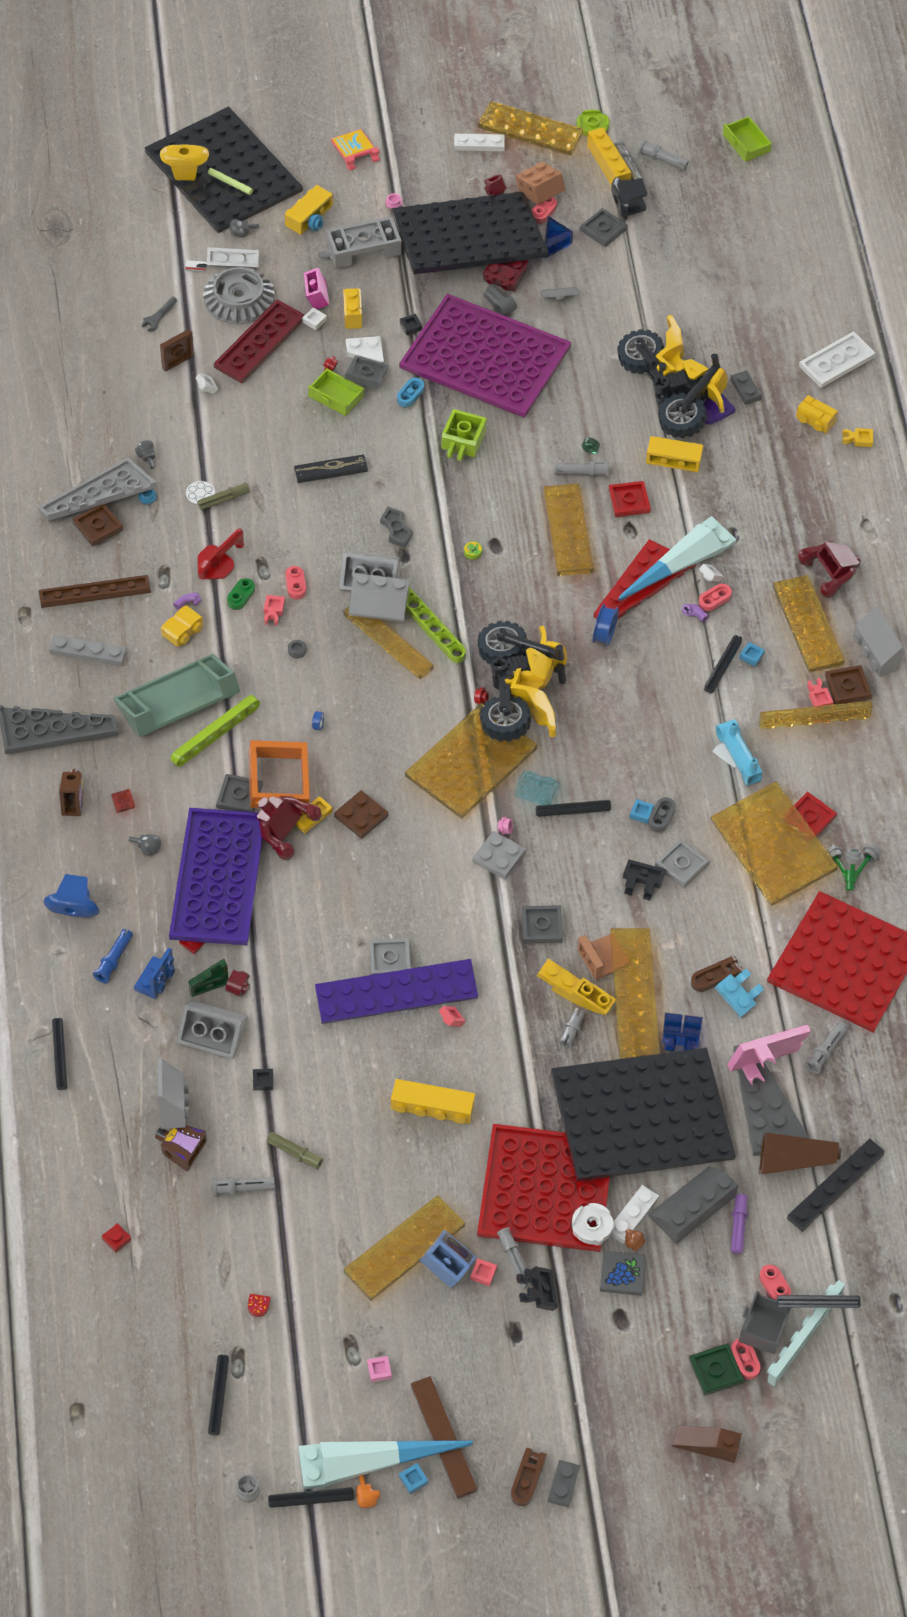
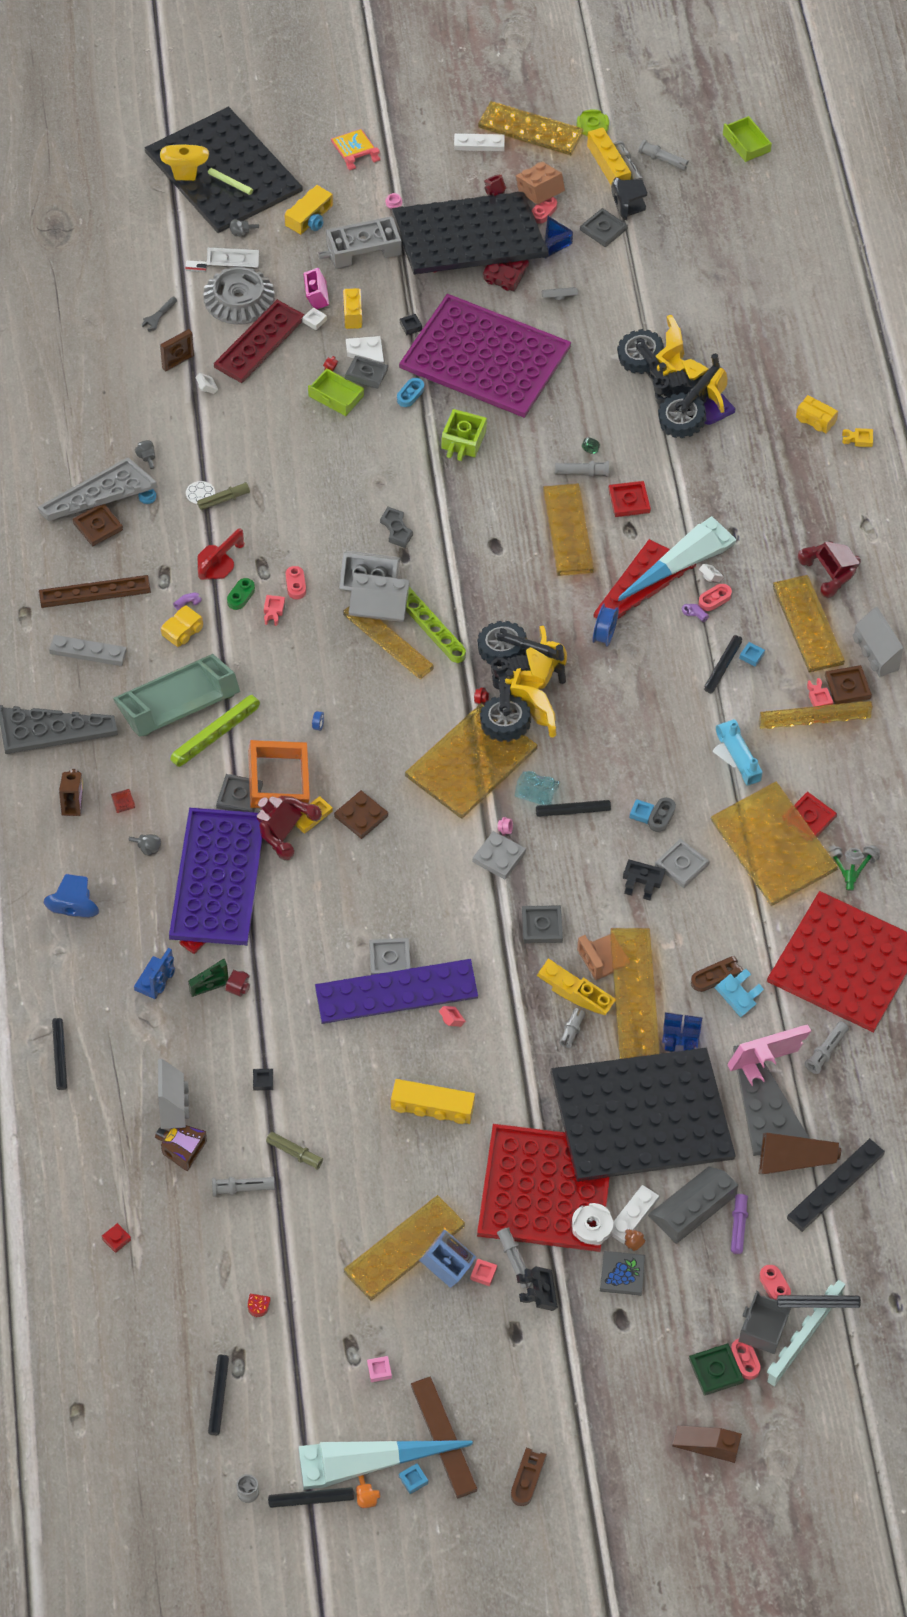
blue pin [93,929,133,983] -> none
light grey slope [176,1000,248,1059] -> none
dark grey tile [288,640,307,659] -> none
black tile [294,454,368,483] -> none
tile [464,541,482,560] -> none
dark grey piece [484,285,517,316] -> none
dark grey plate [548,1460,580,1508] -> none
yellow brick [646,436,703,472] -> none
dark grey plate [730,370,762,405] -> none
white plate [799,331,876,388] -> none

